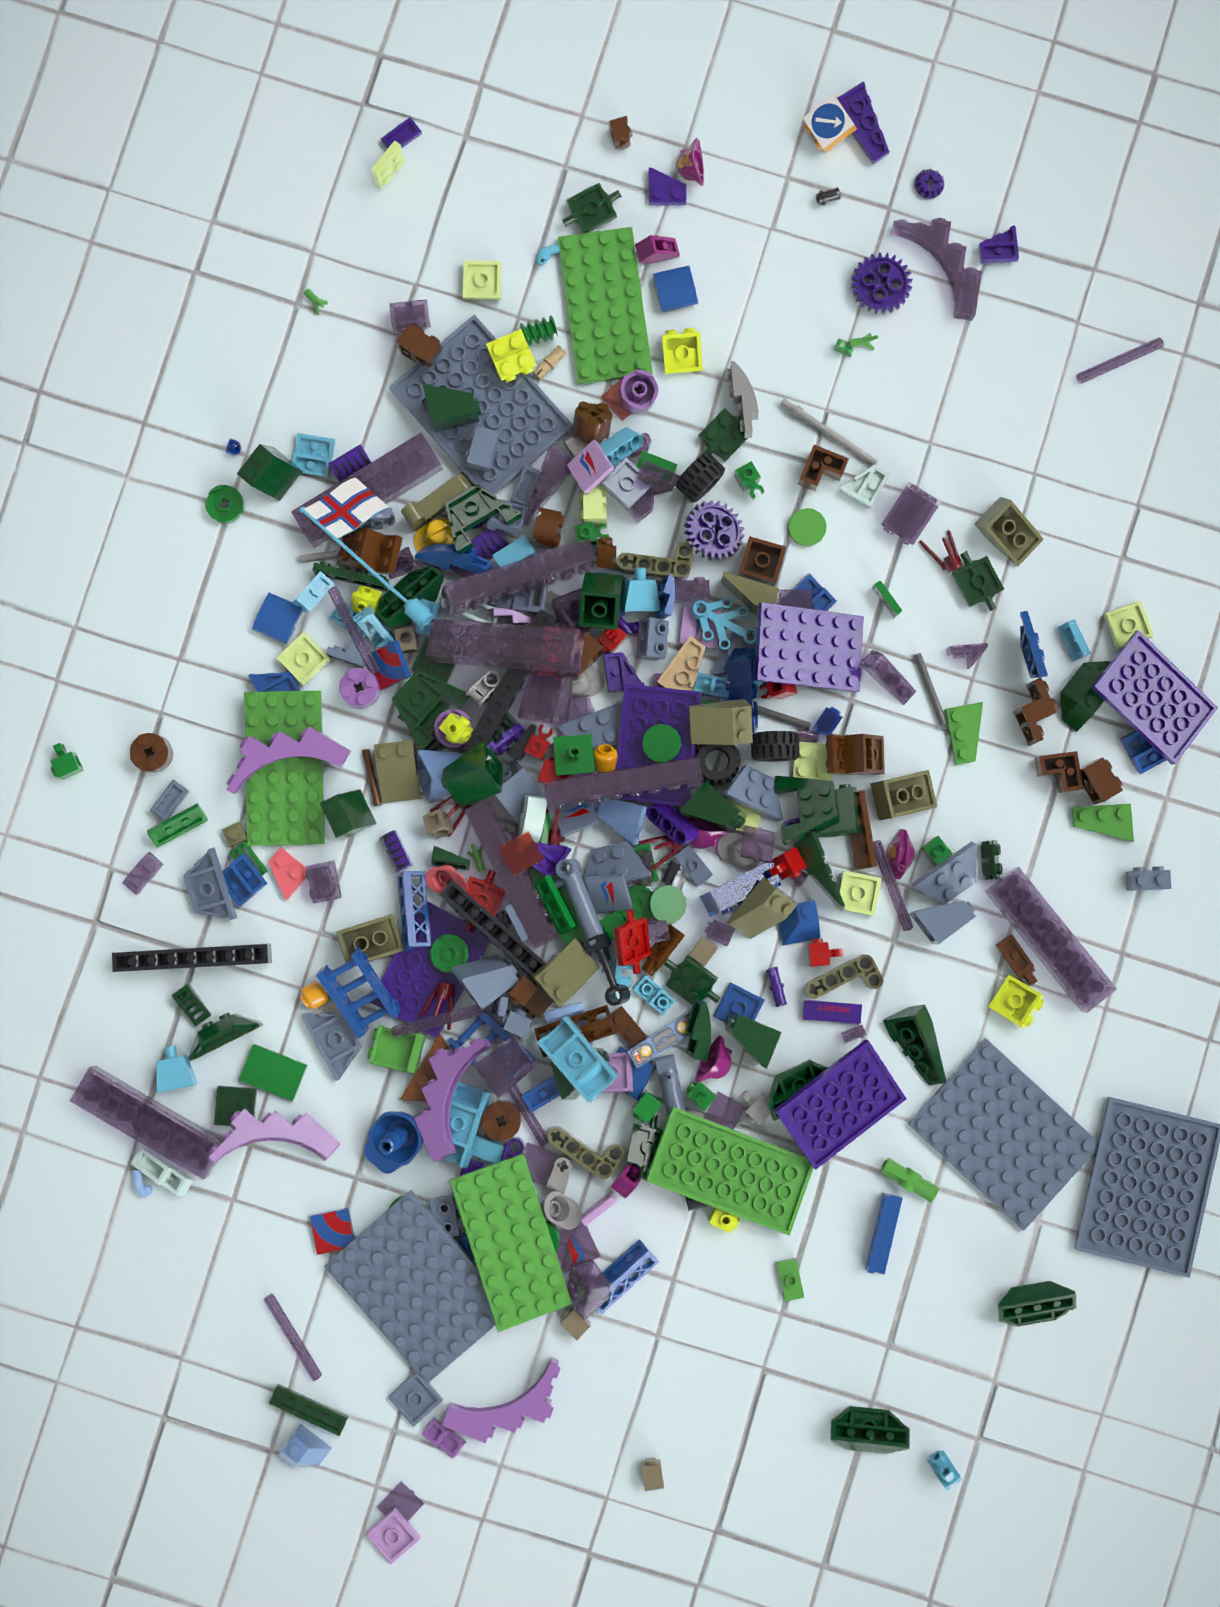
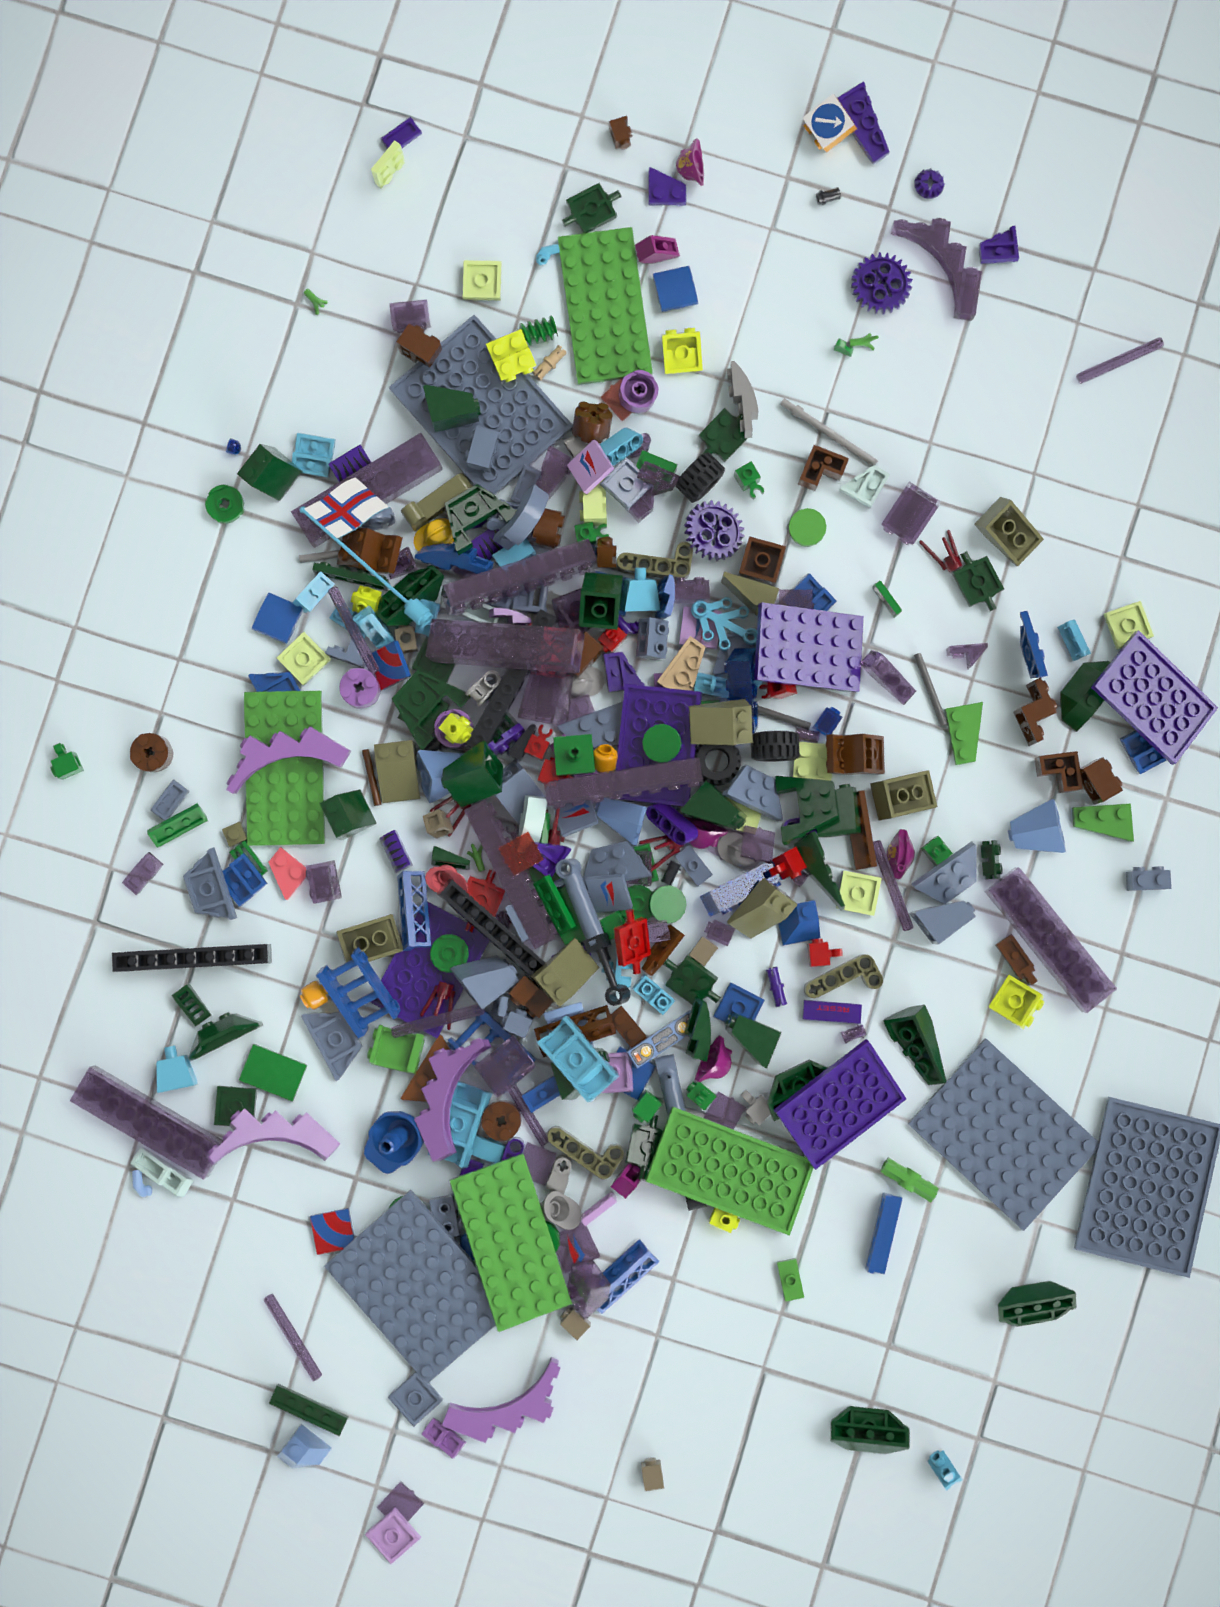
none -> sand blue arch [493,484,549,550]
none -> medium blue slope [1008,799,1066,853]

